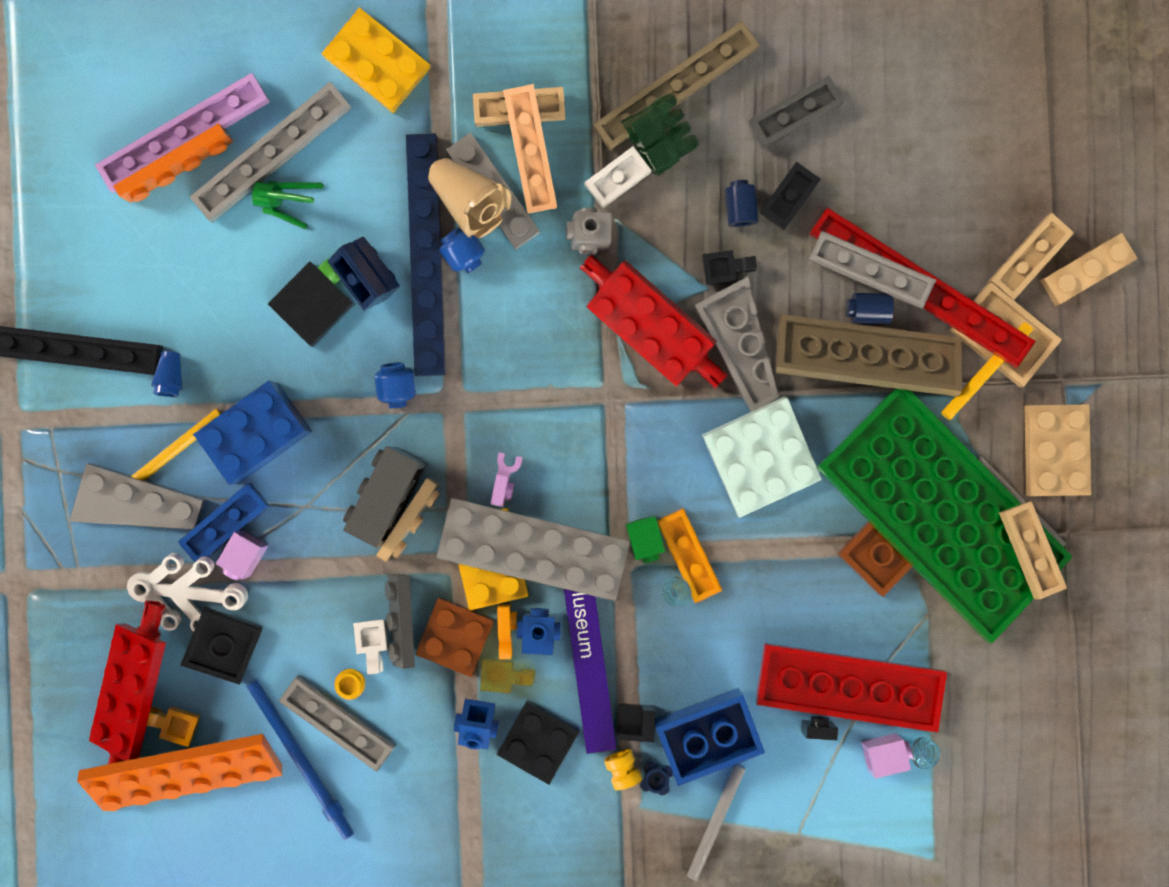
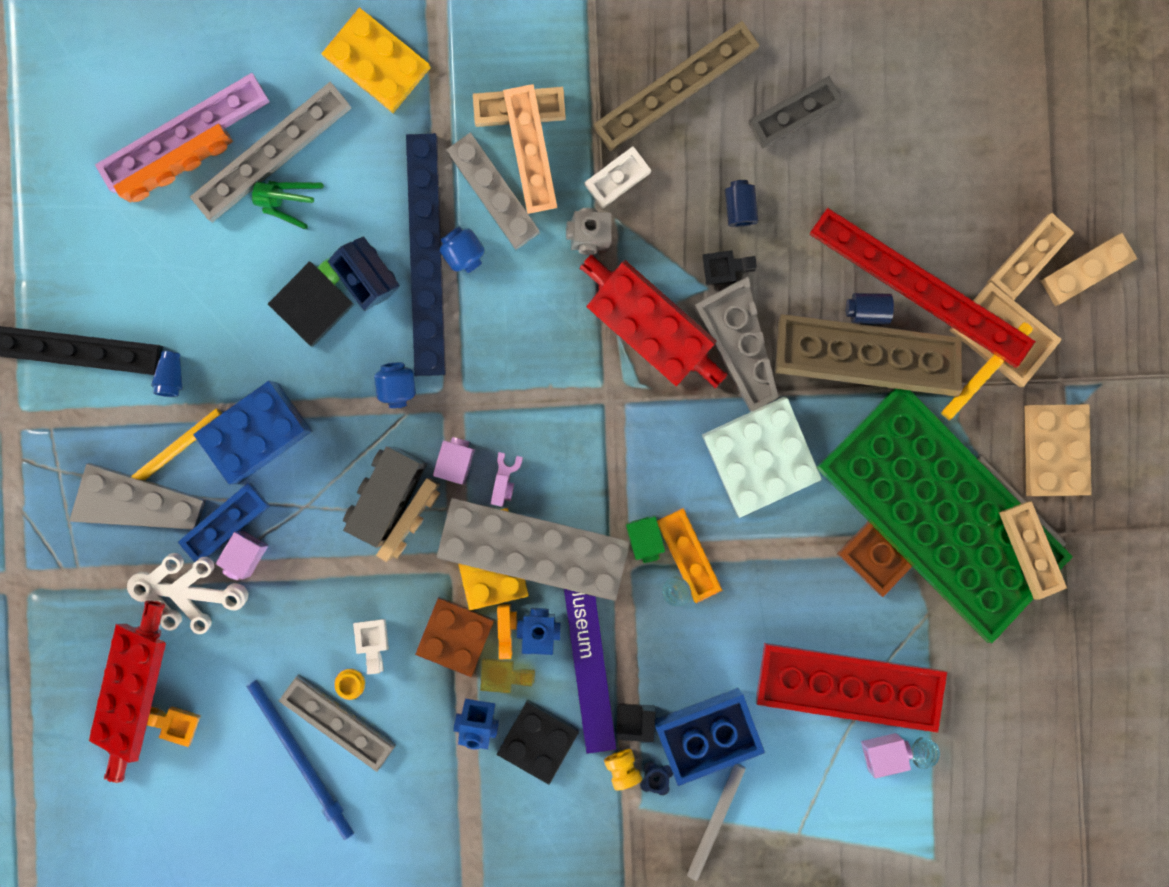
orange plate [77,734,282,811] -> none
black tile [180,606,263,685] -> none
dark grey plate [385,573,415,669] -> none
tan cone [428,158,512,238] -> none
clear green legs [621,93,699,176] -> none
black plate [760,161,821,230] -> none
black plate [801,716,838,740] -> none
light grey tile [809,231,936,309] -> none
none -> lavender brick [433,437,475,484]

